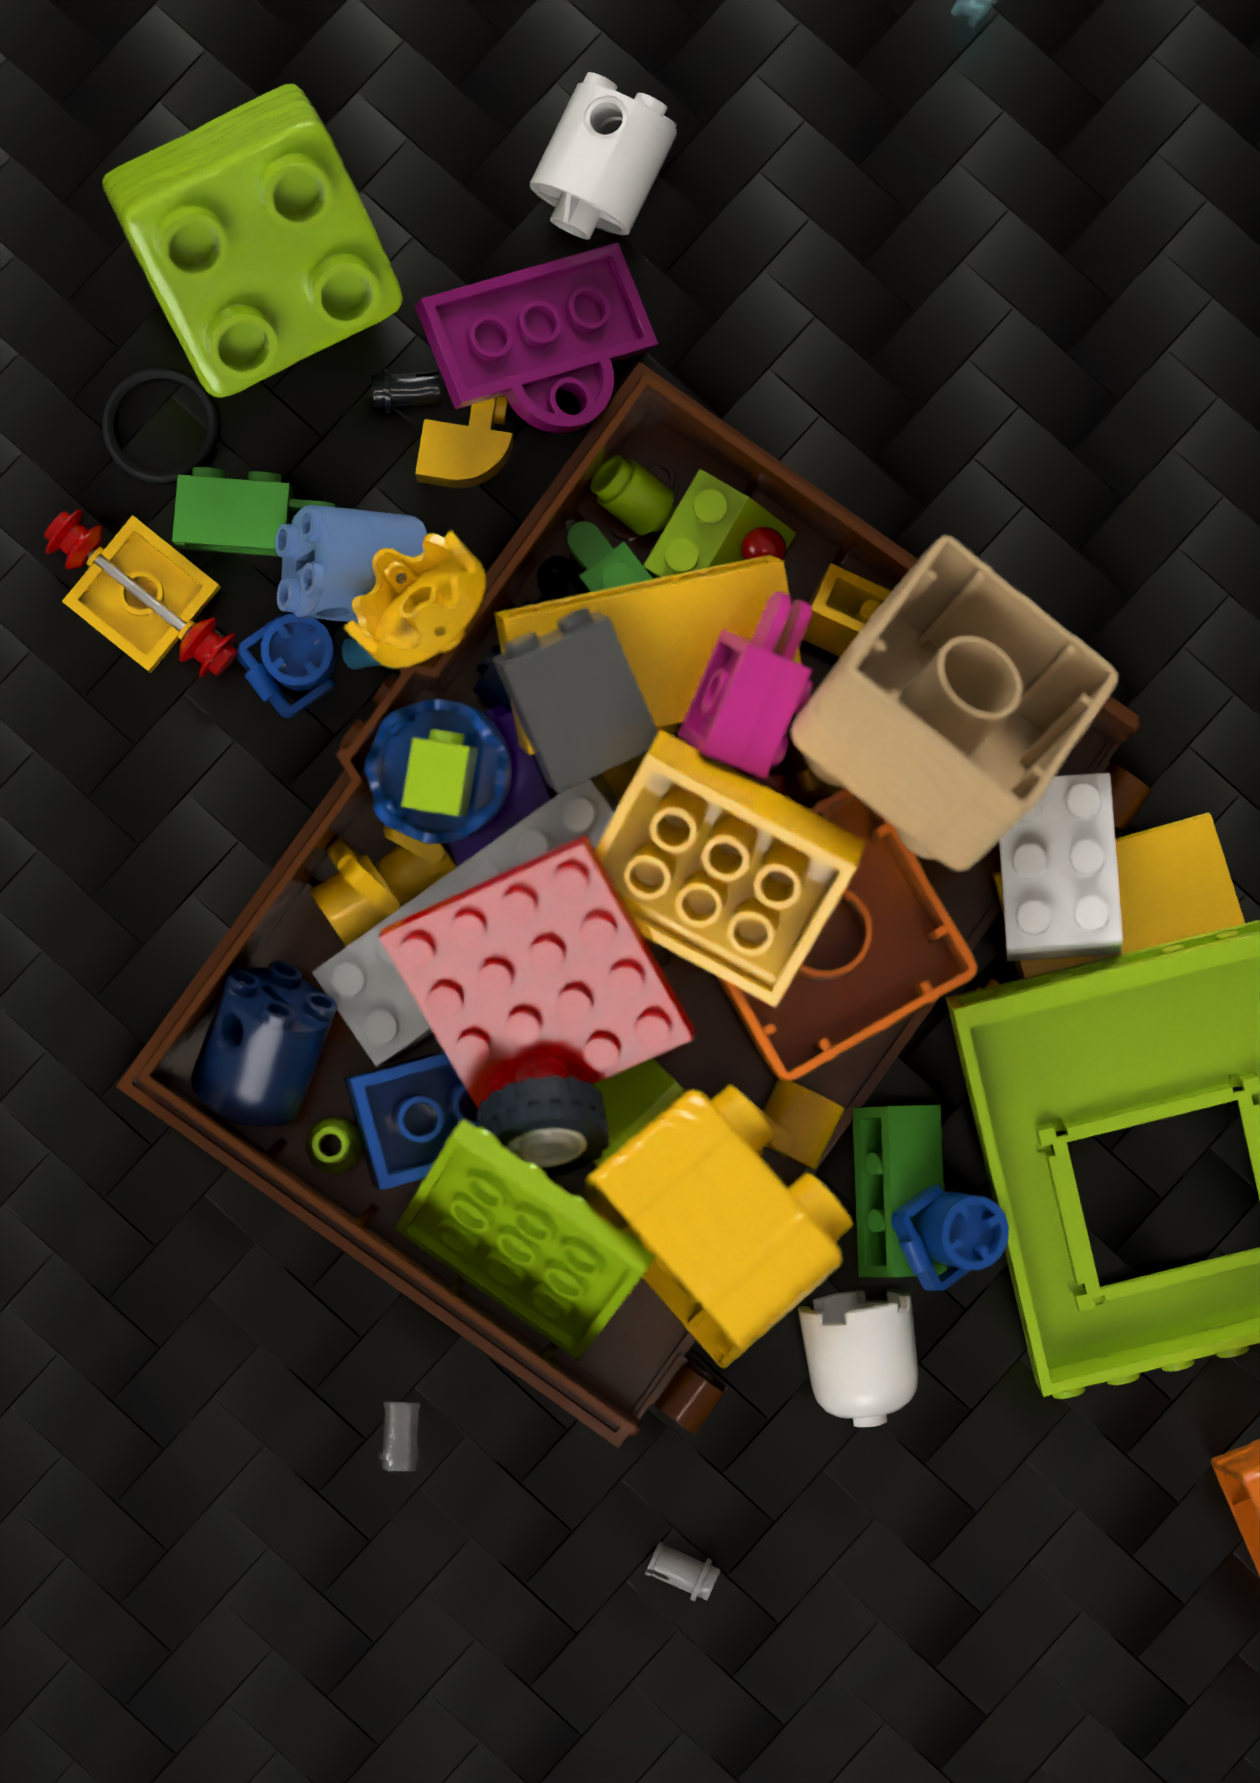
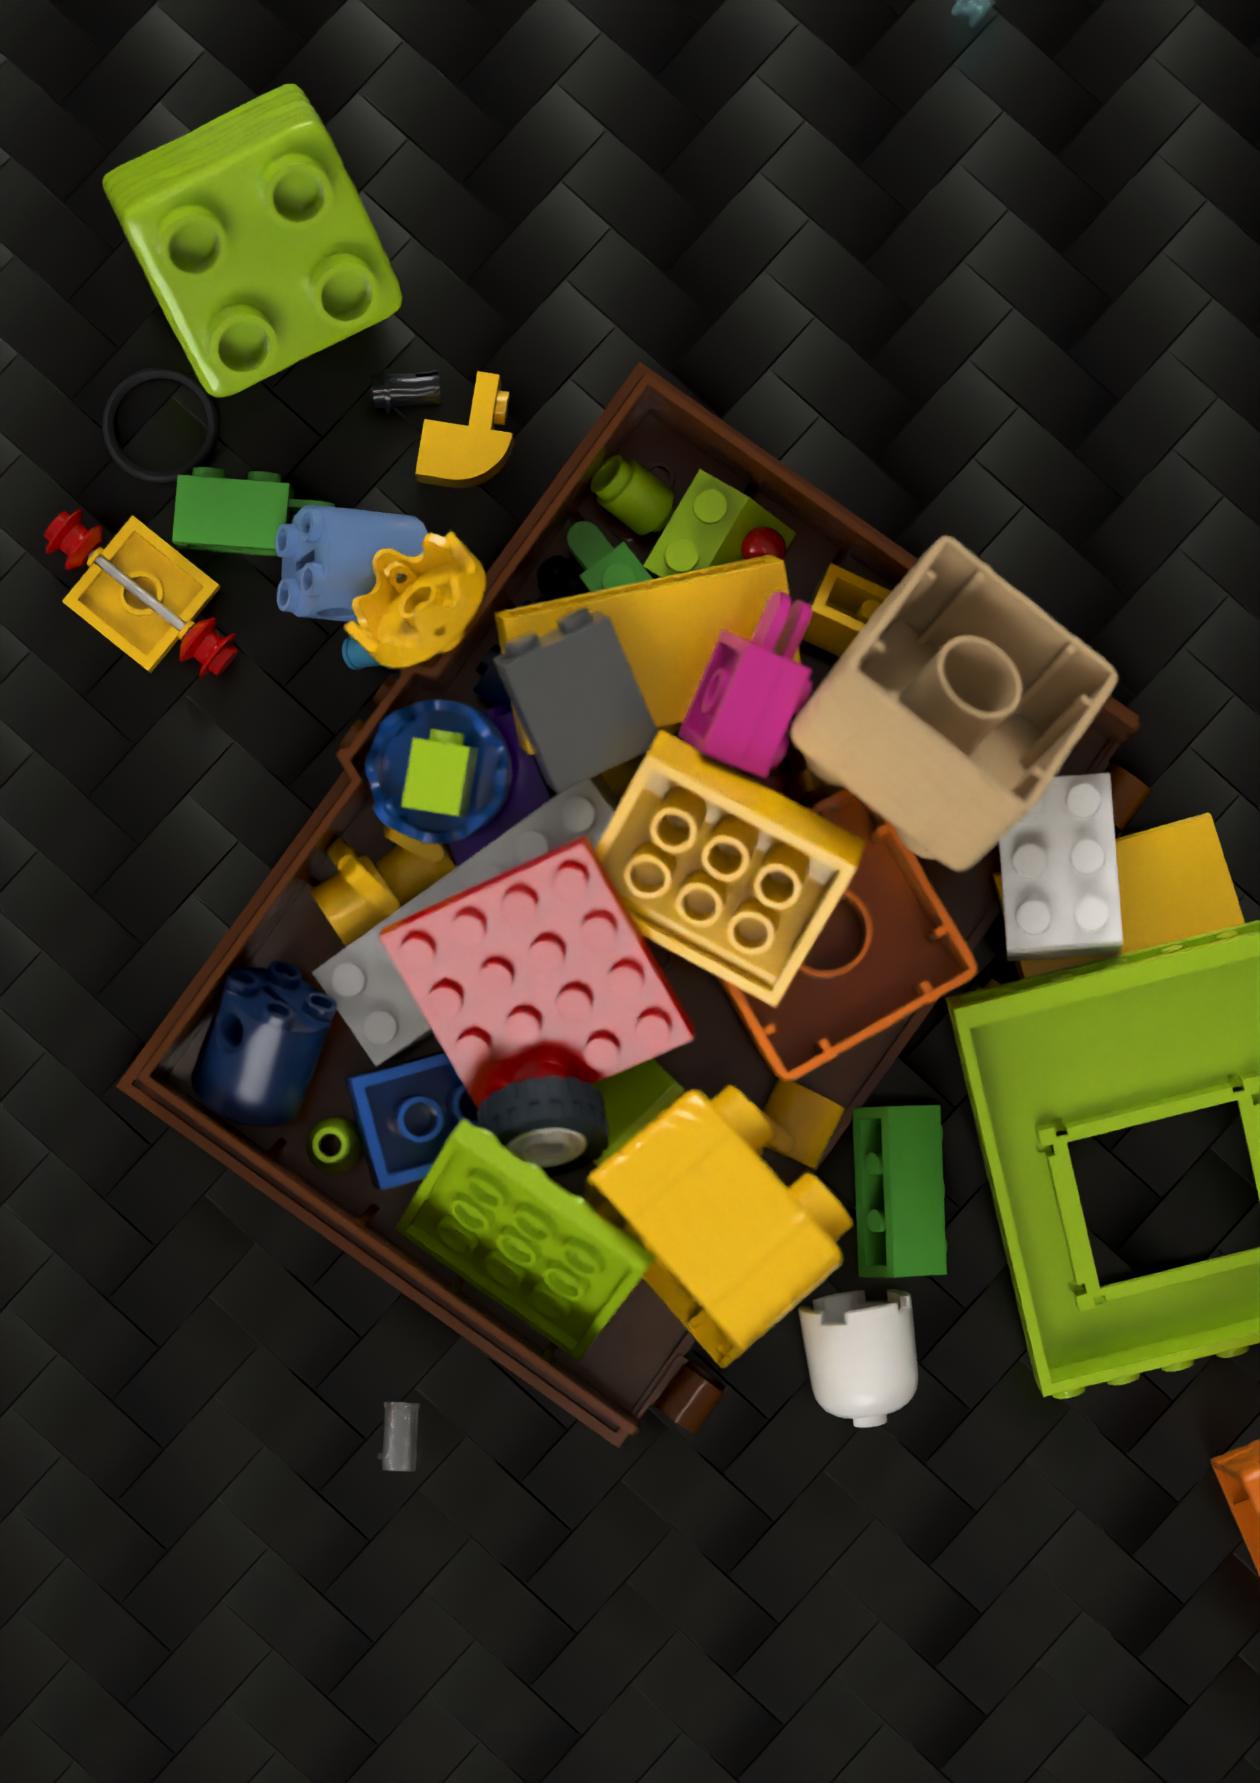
blue piece [237,614,339,718] -> none
magenta plate [415,242,658,434] -> none
white cylinder [530,72,677,239] -> none
light grey pin [645,1541,721,1601] -> none
blue piece [891,1184,1009,1291] -> none

